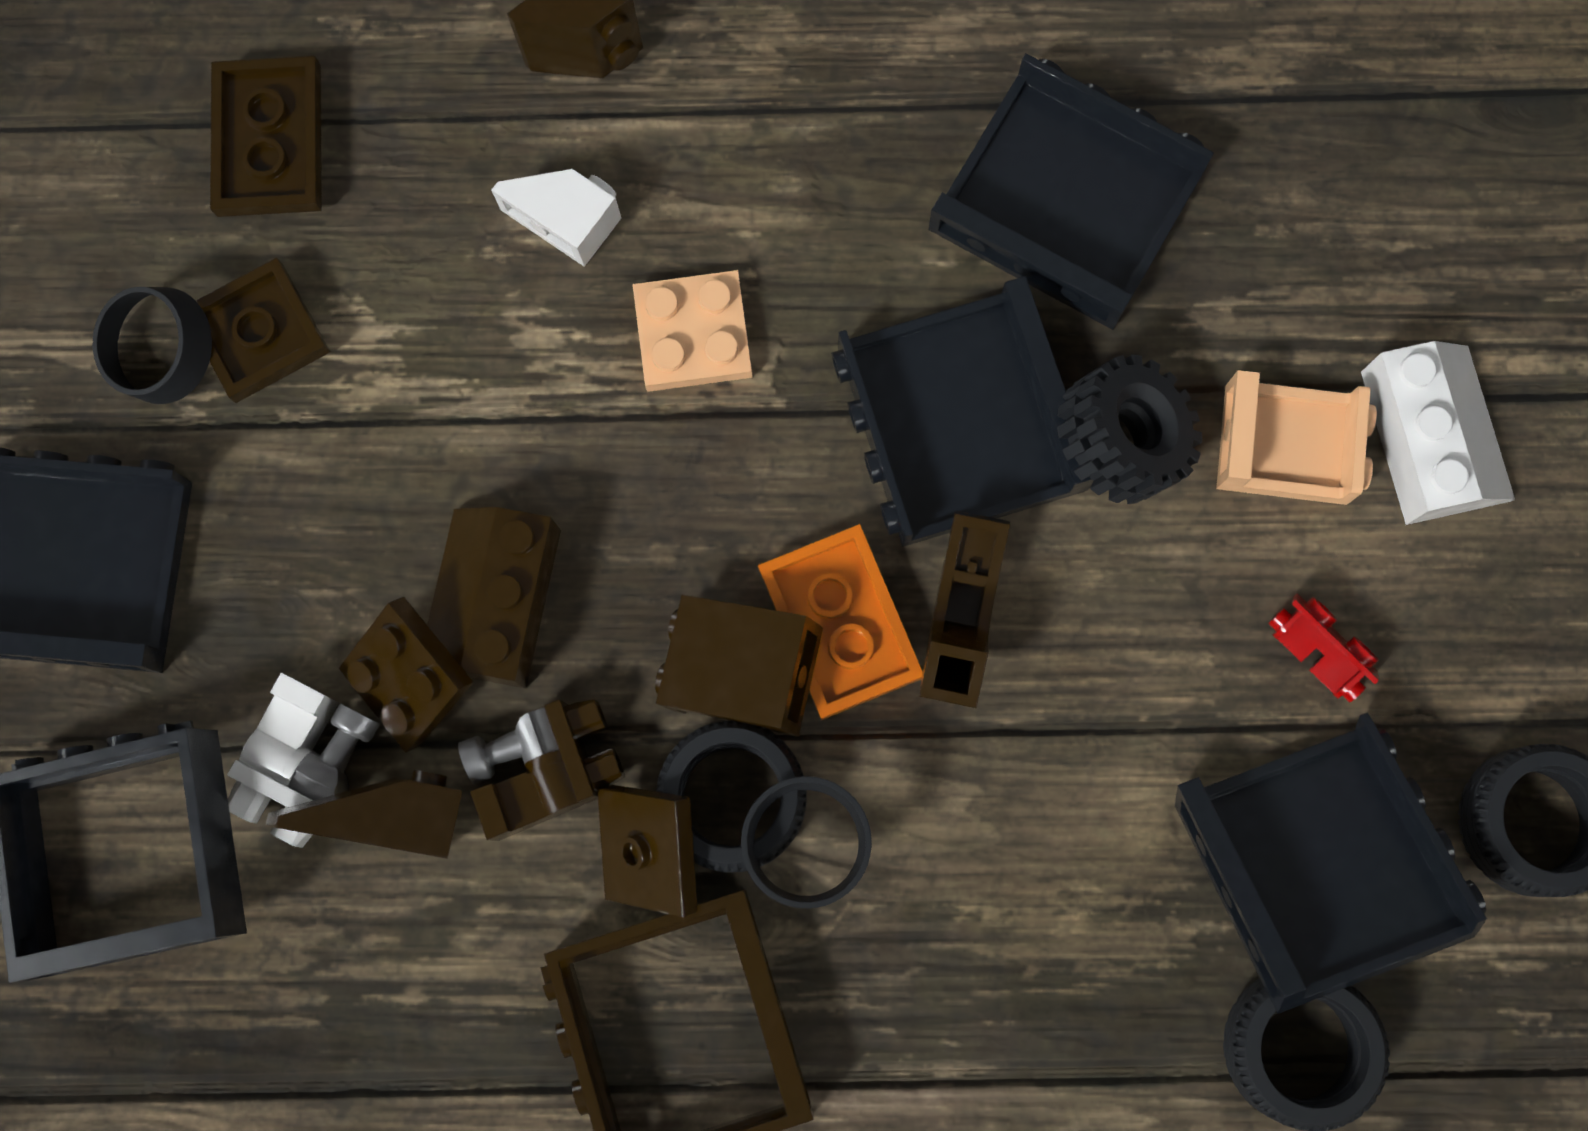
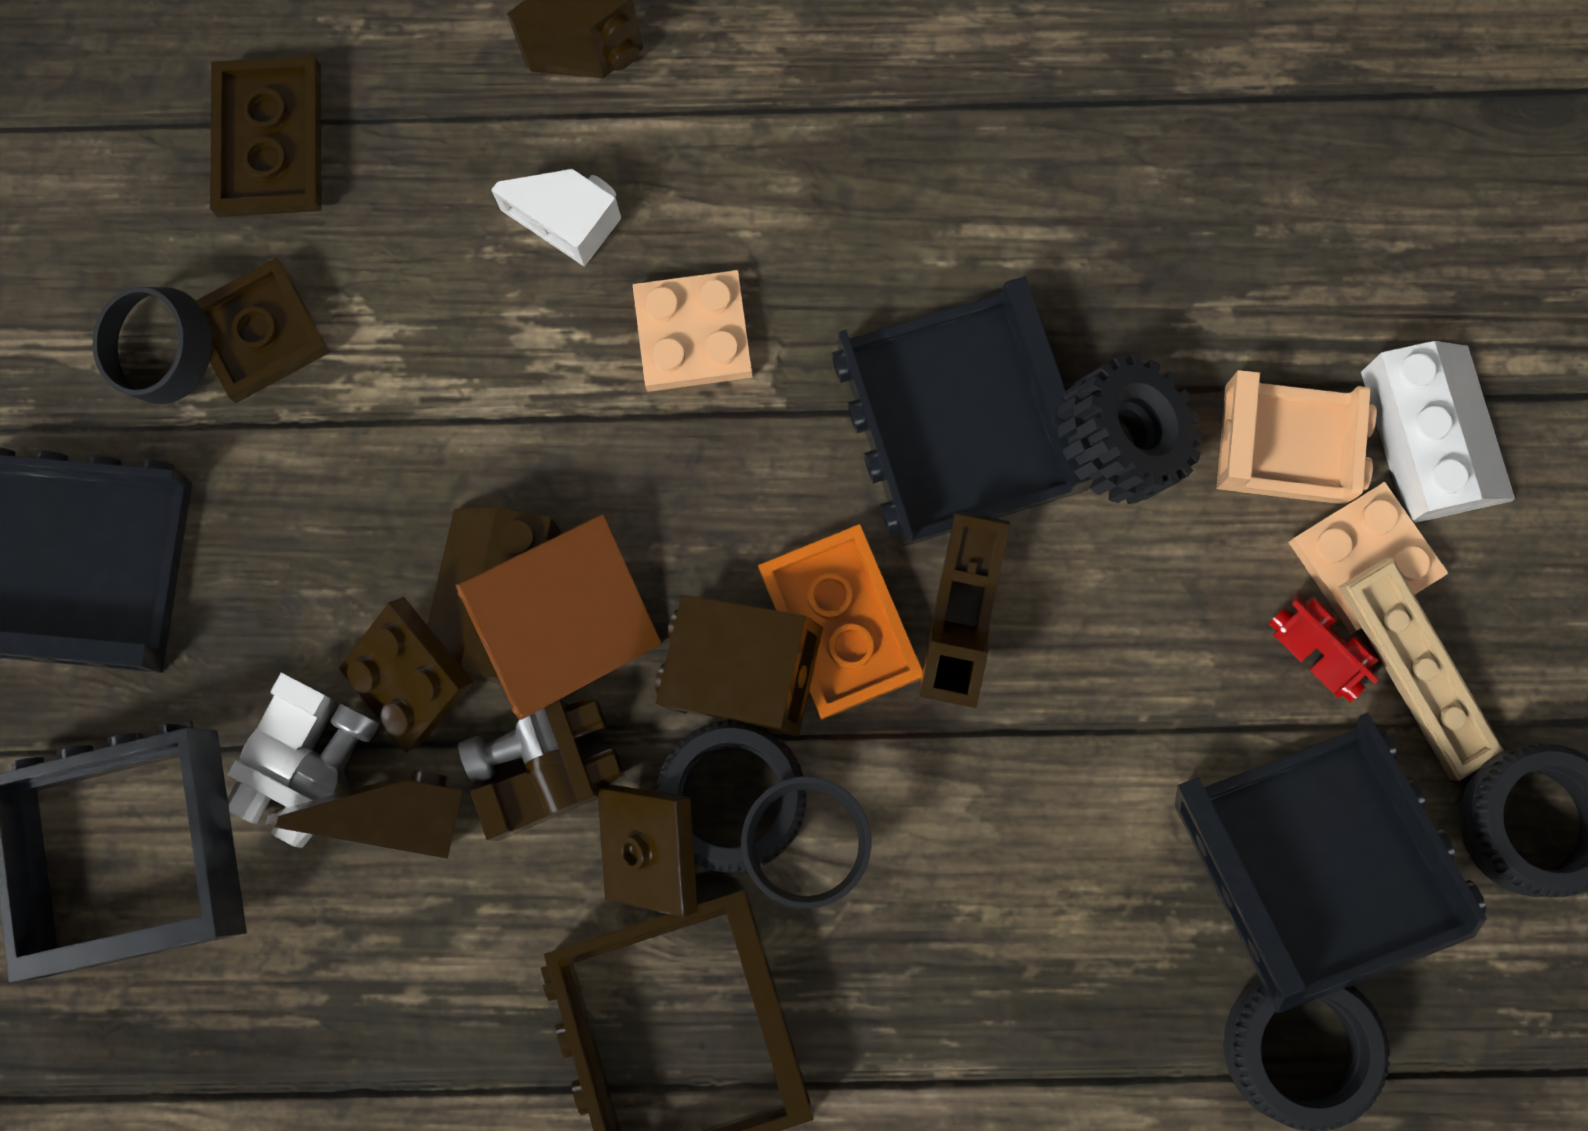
black panel [928,53,1214,330] -> none
none -> dark orange piece [455,515,662,720]
none -> light nougat plate [1288,482,1449,634]
none -> tan tile [1338,558,1505,781]

